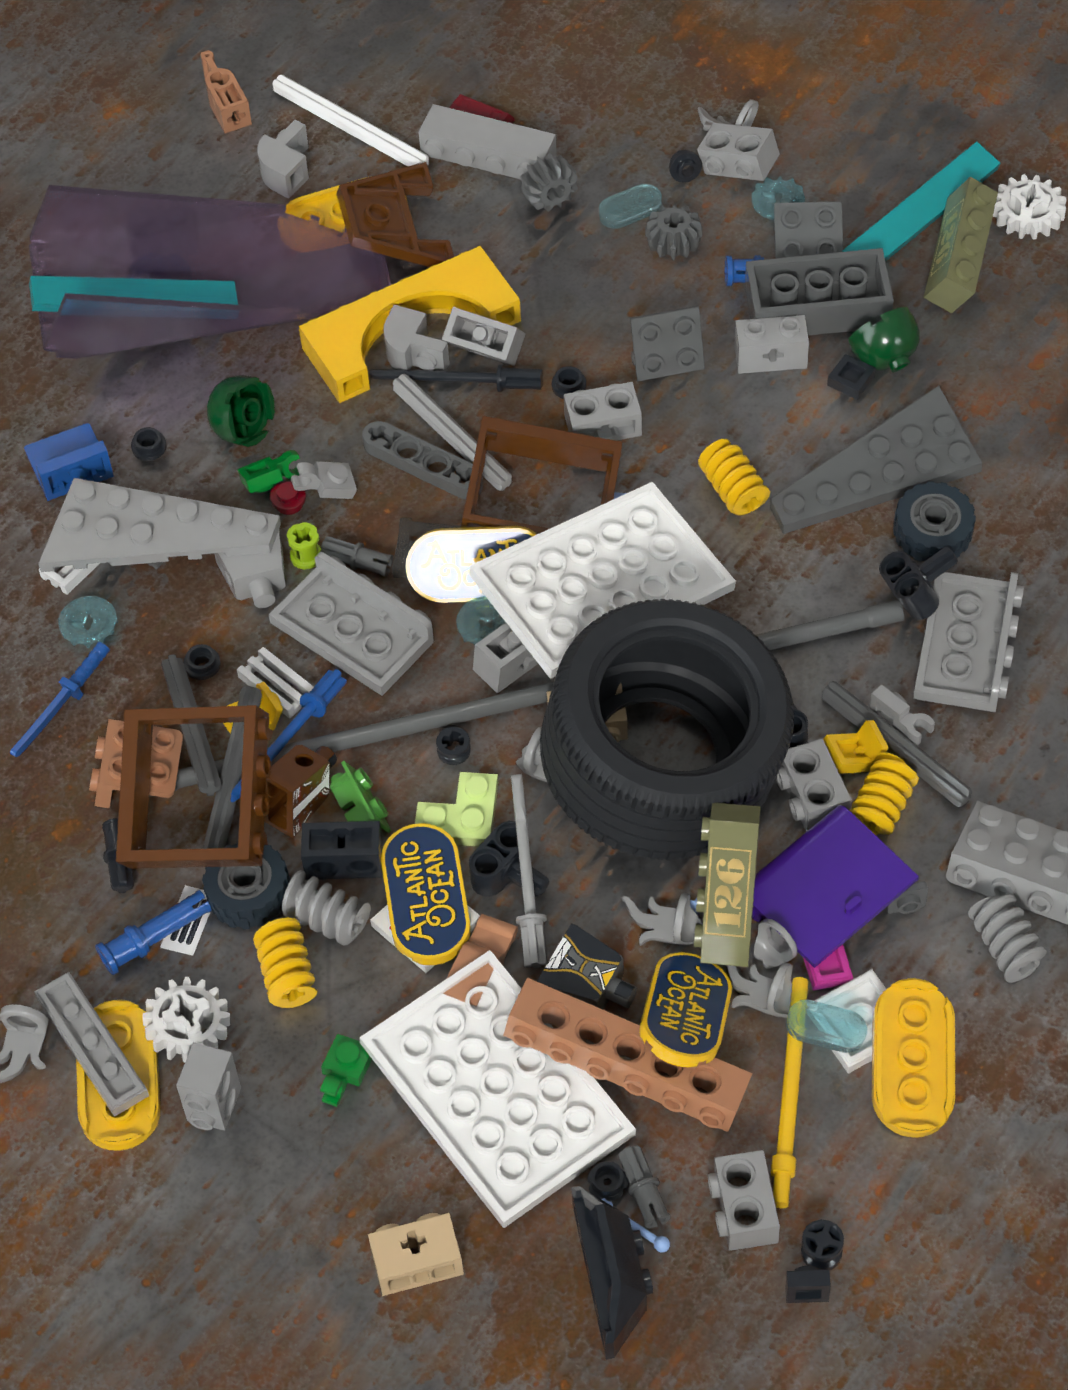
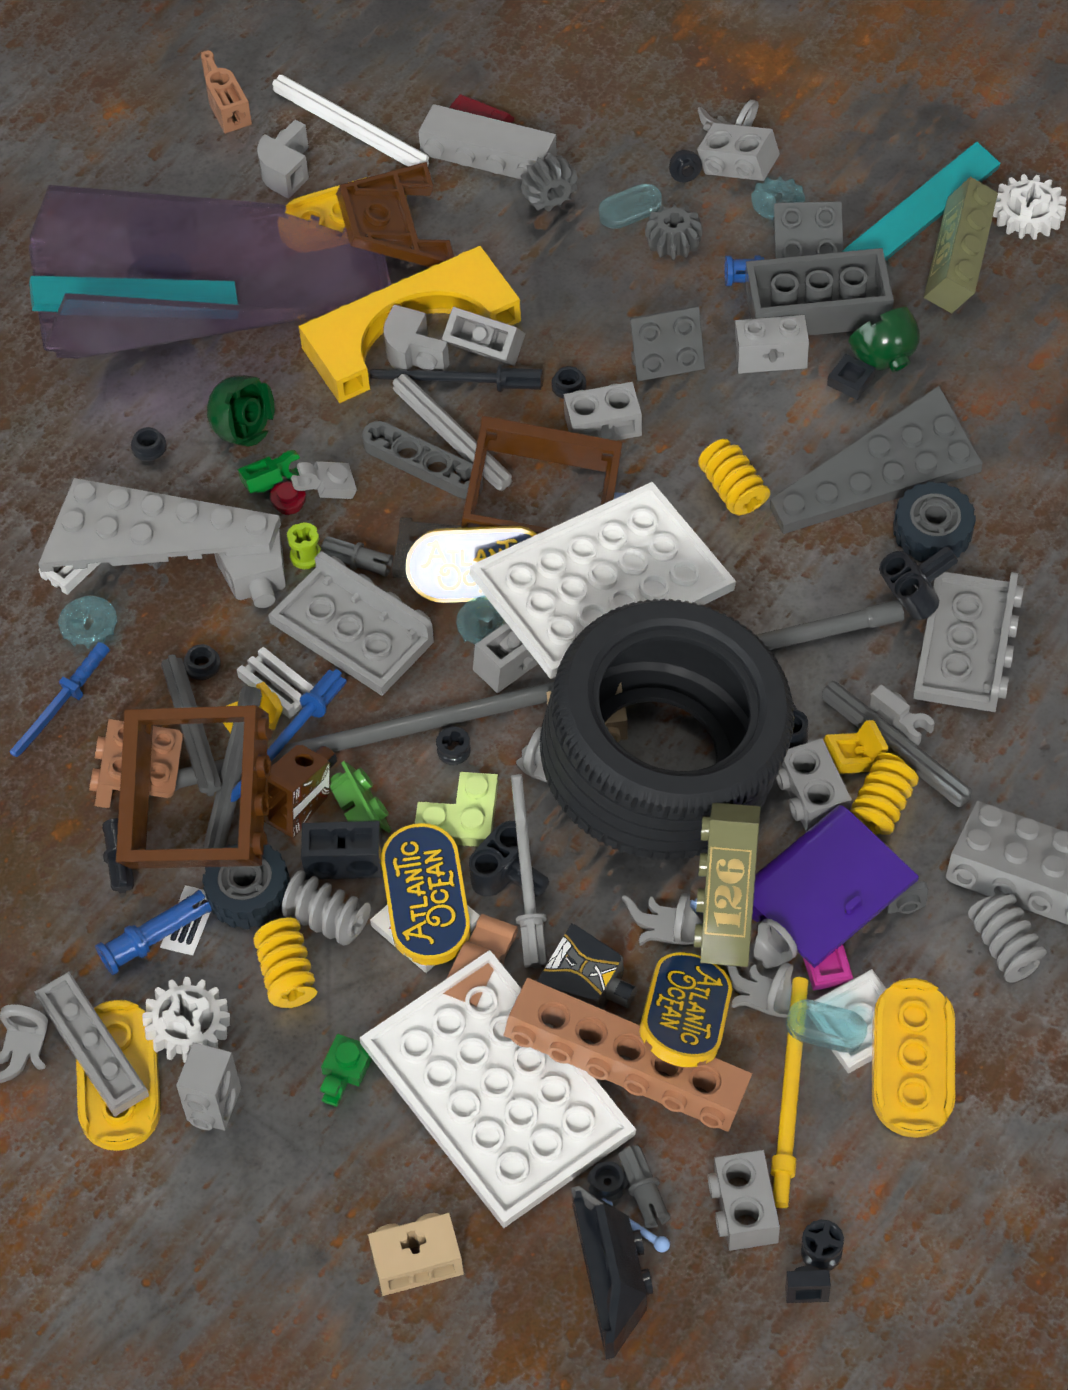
blue bracket [24,423,114,501] -> none

